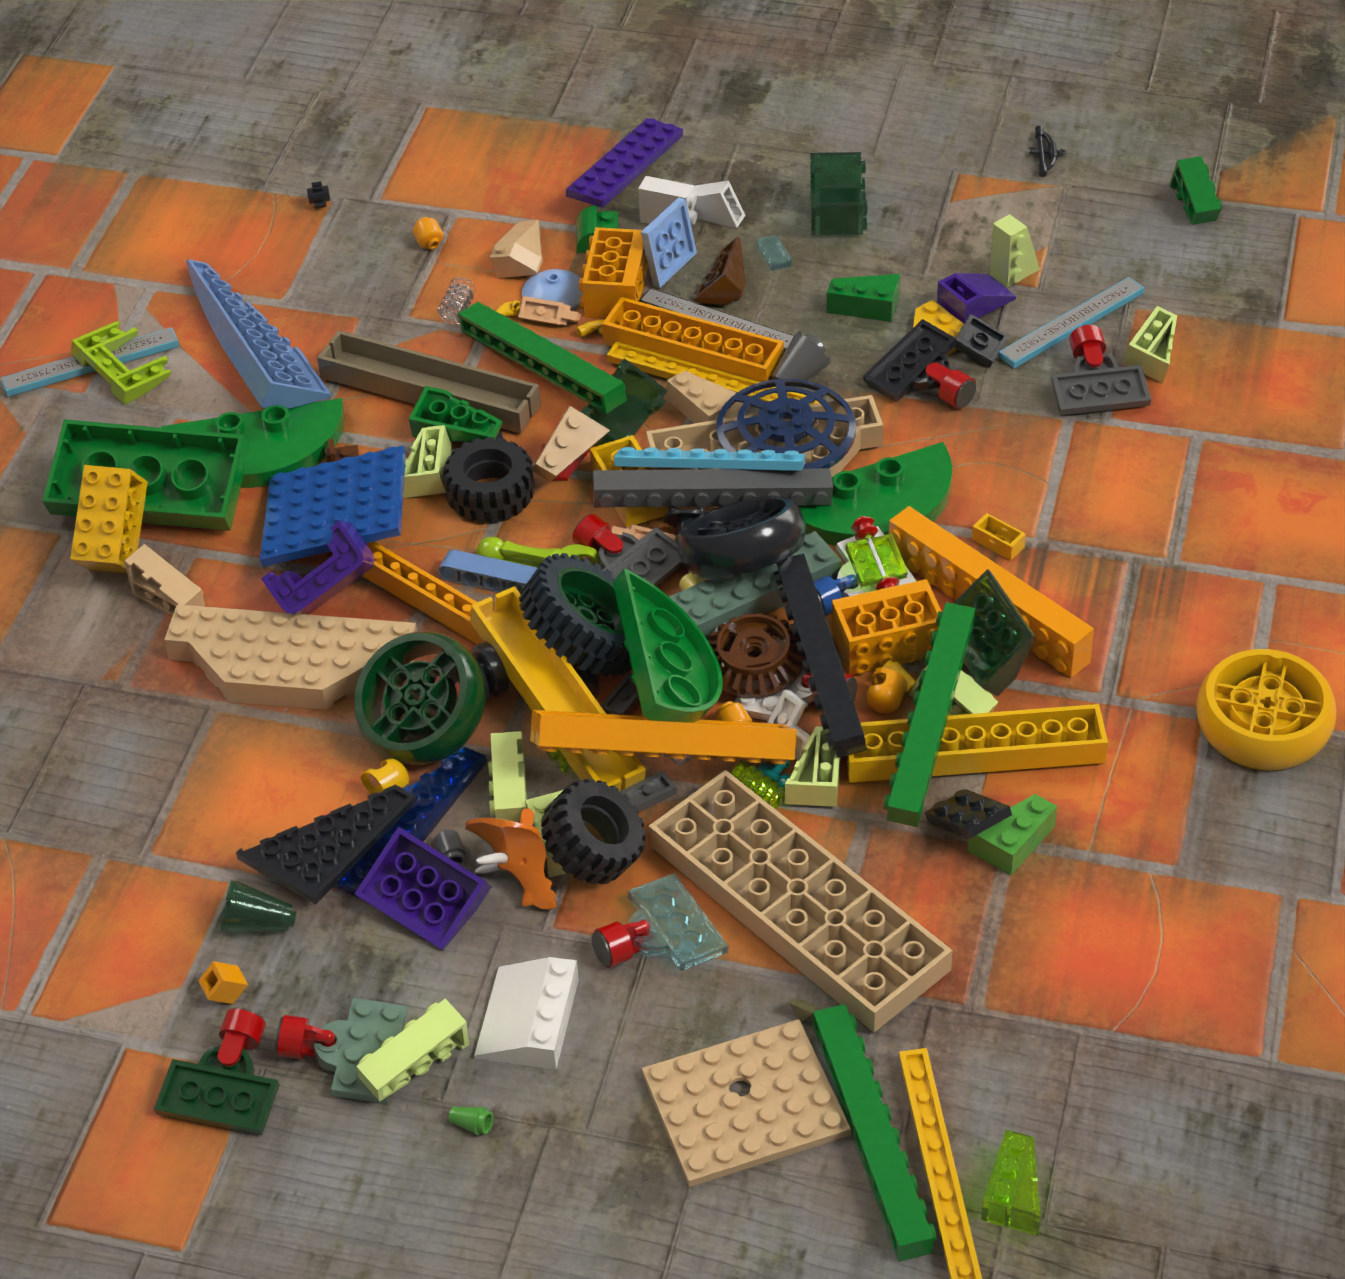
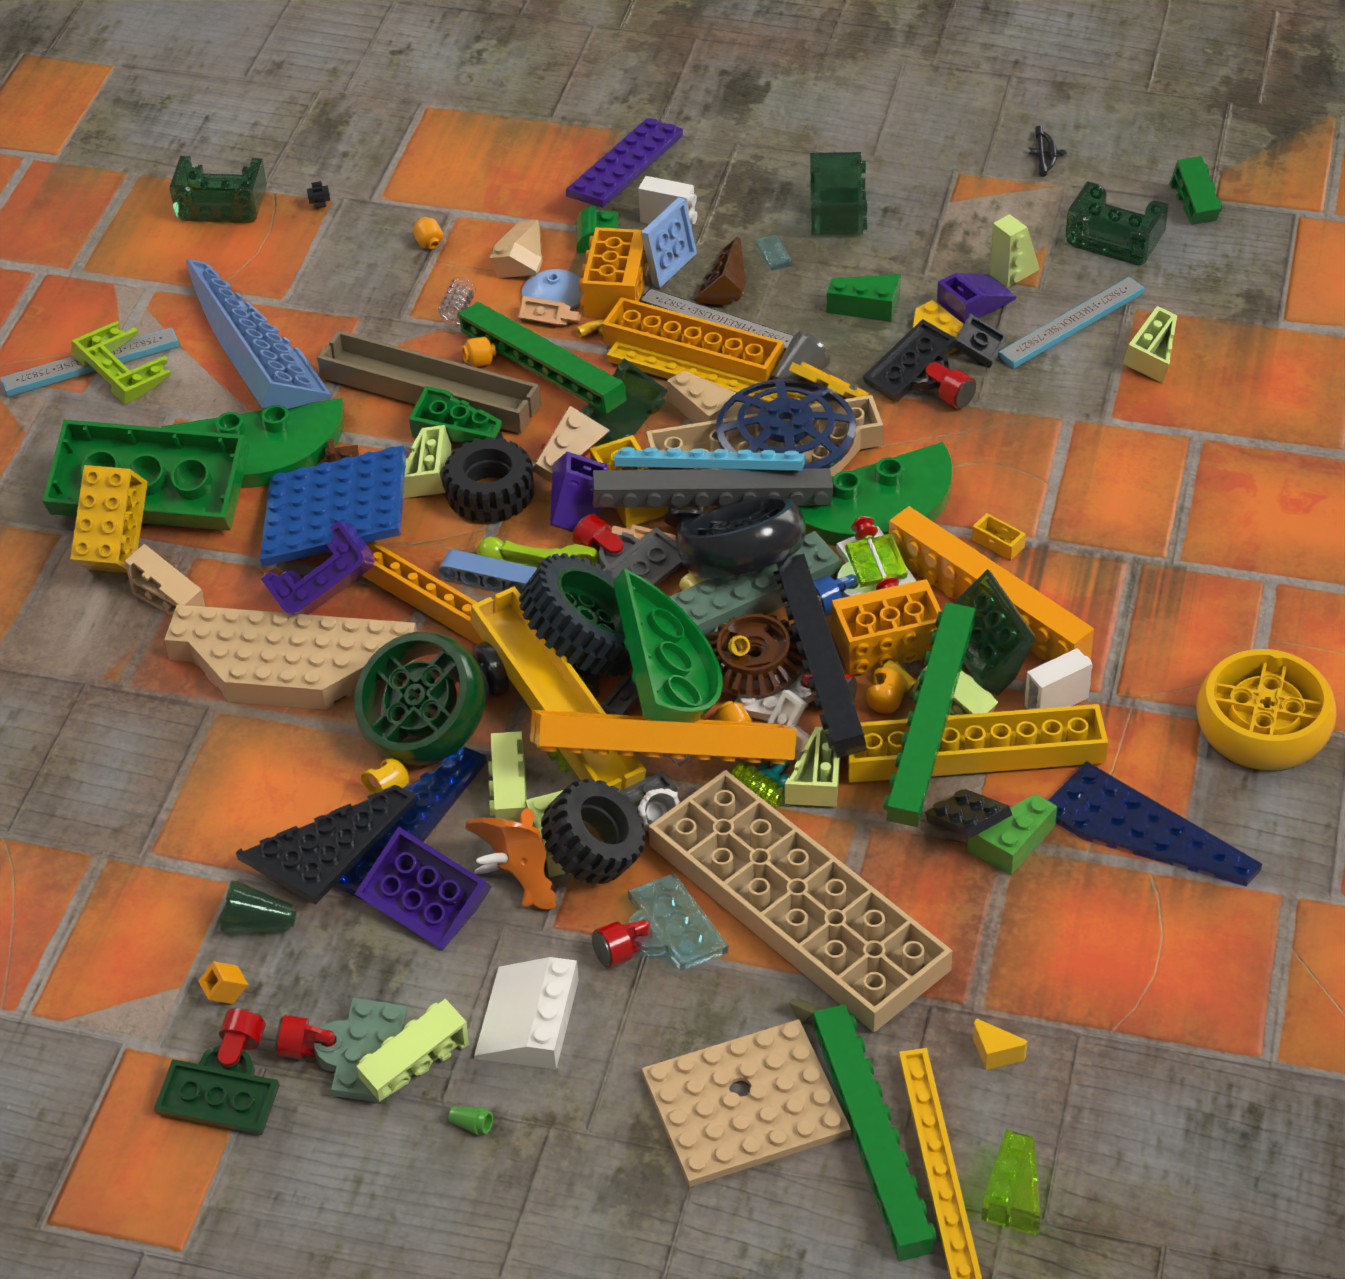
dark grey brick [434,830,466,866] -> none
yellow arm [496,300,521,317] -> none
white slope [694,181,746,228] -> none
dark grey plate [1051,325,1151,415] -> none
none -> clear green windscreen [169,156,267,223]
none -> light orange head [462,337,496,367]
none -> dark purple slope [550,451,608,532]
none -> white hair [637,788,680,832]
none -> yellow hinge [728,636,750,656]
none -> yellow plate [789,361,869,399]
none -> yellow slope [973,1018,1028,1070]
none -> white brick [1024,648,1093,709]
none -> clear blue wing [1048,761,1262,887]
none -> clear green windscreen [1066,181,1169,266]

